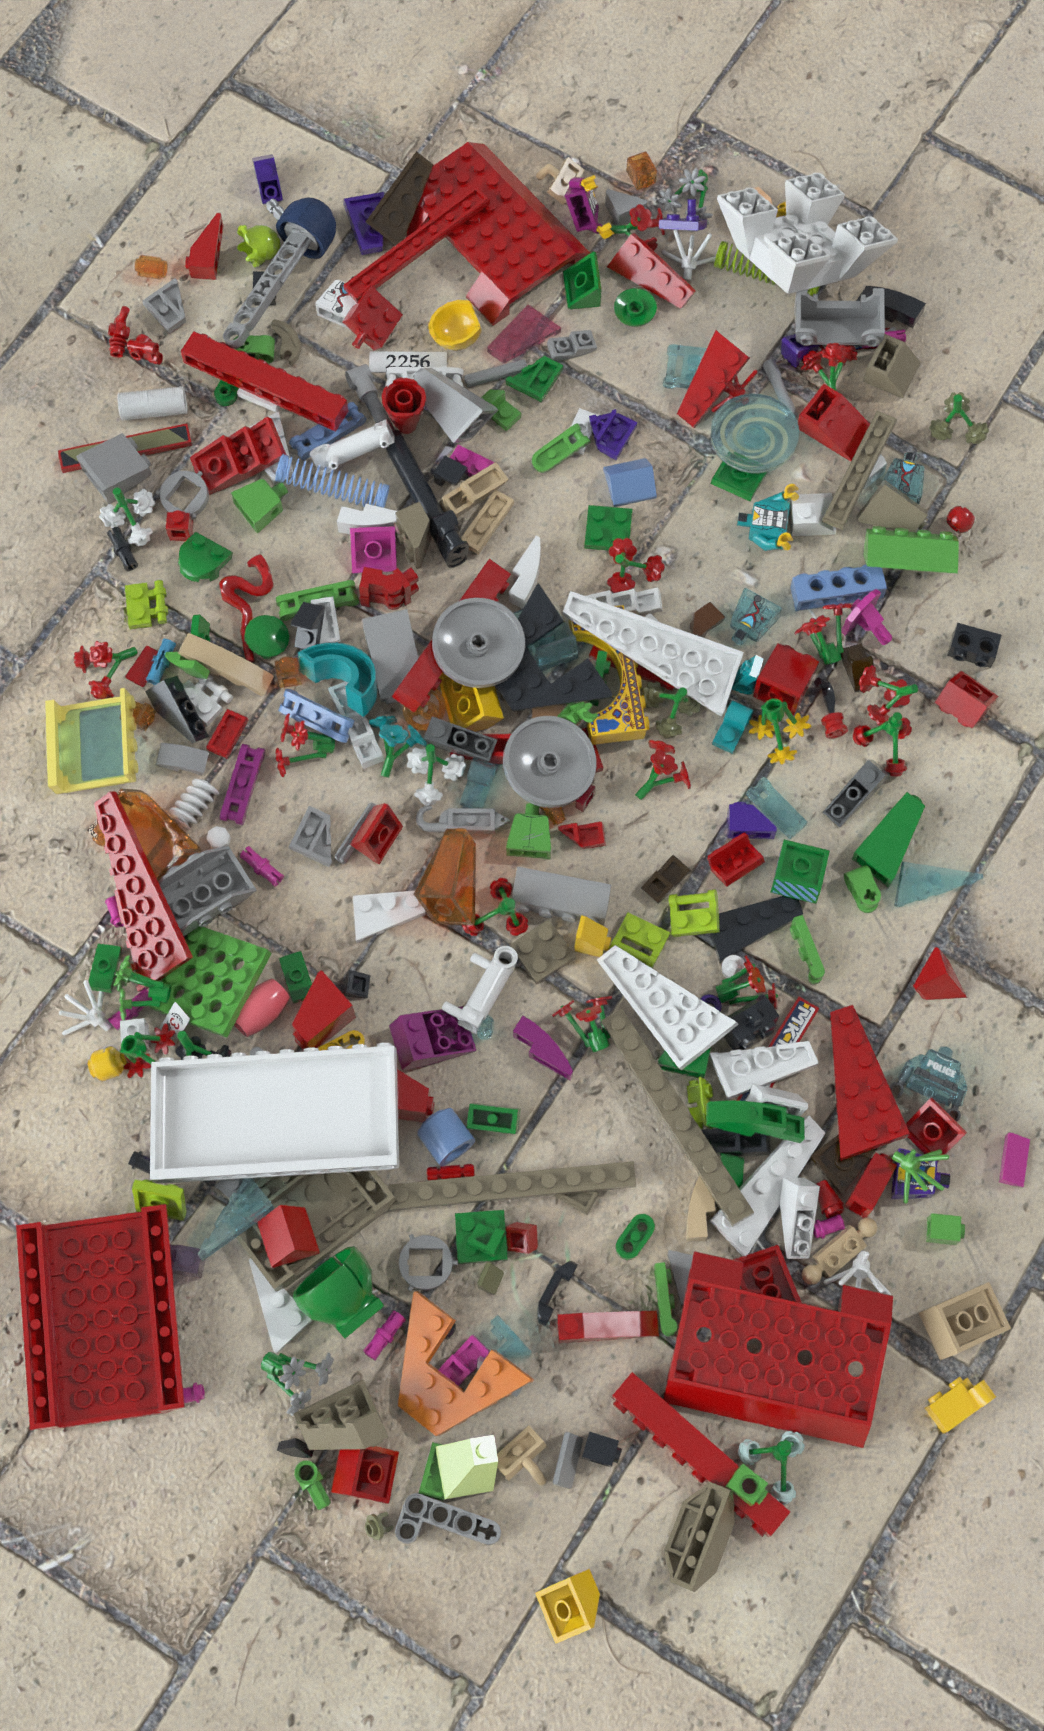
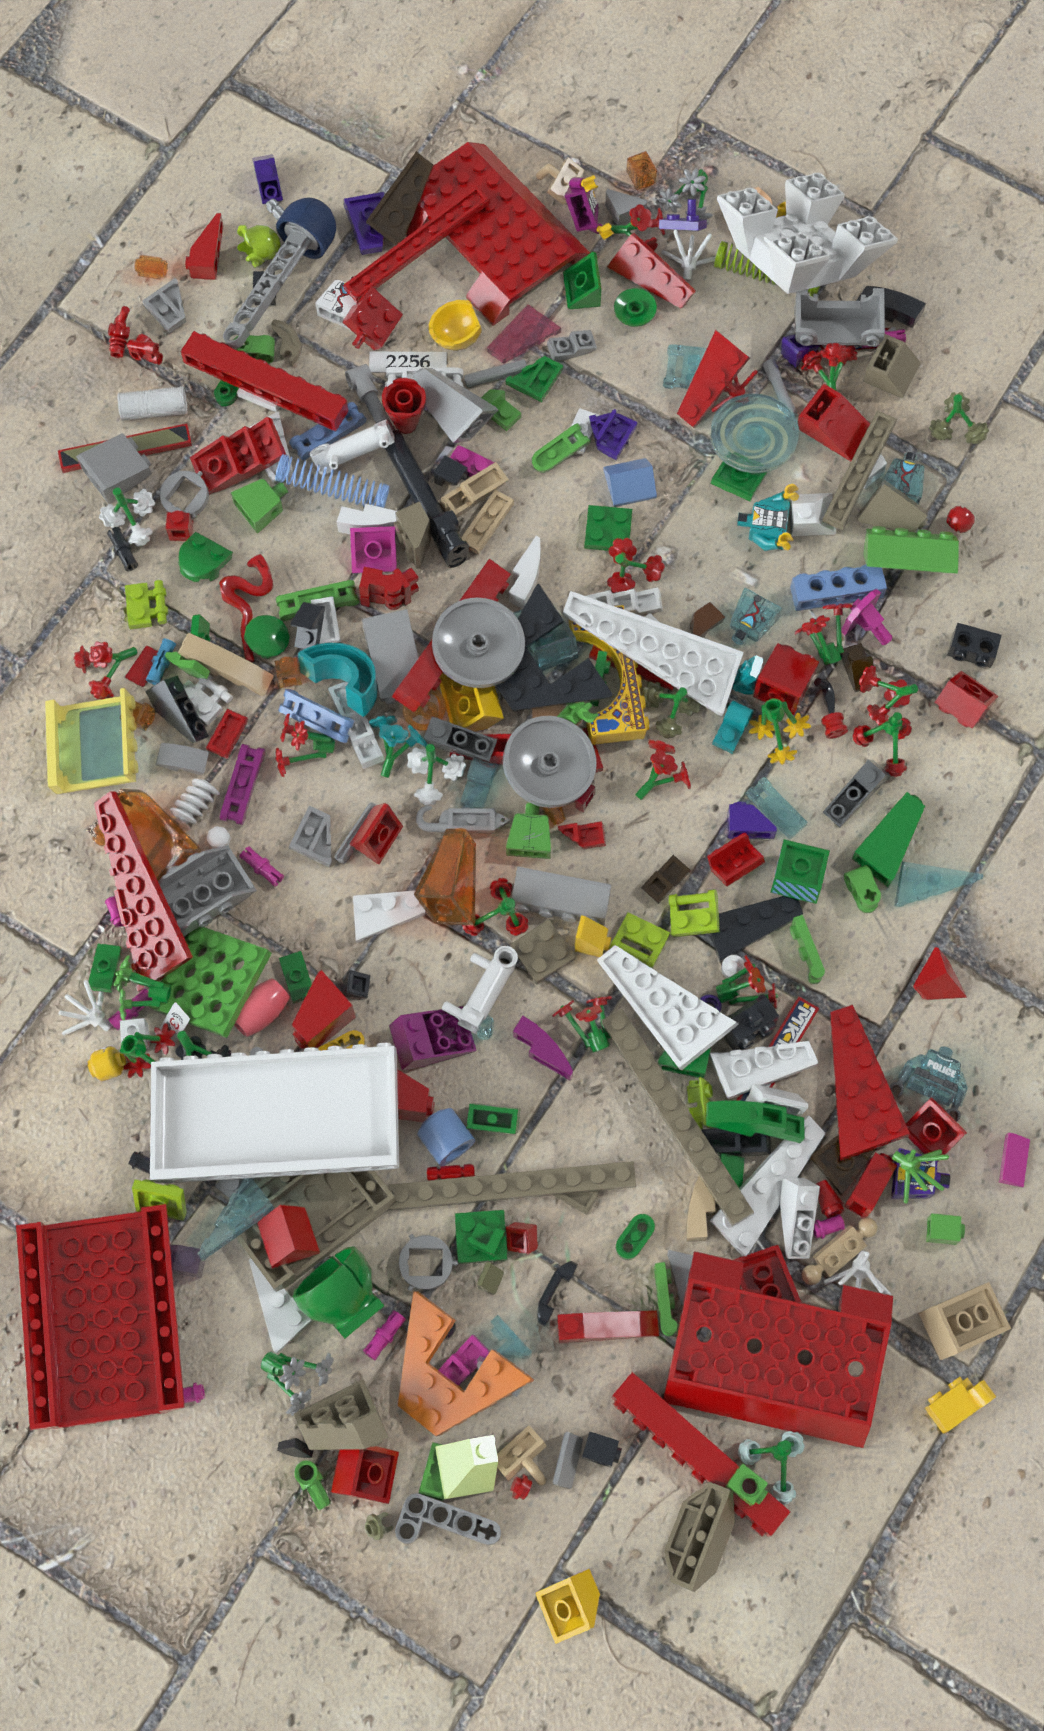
none -> red plate [510,1474,532,1500]

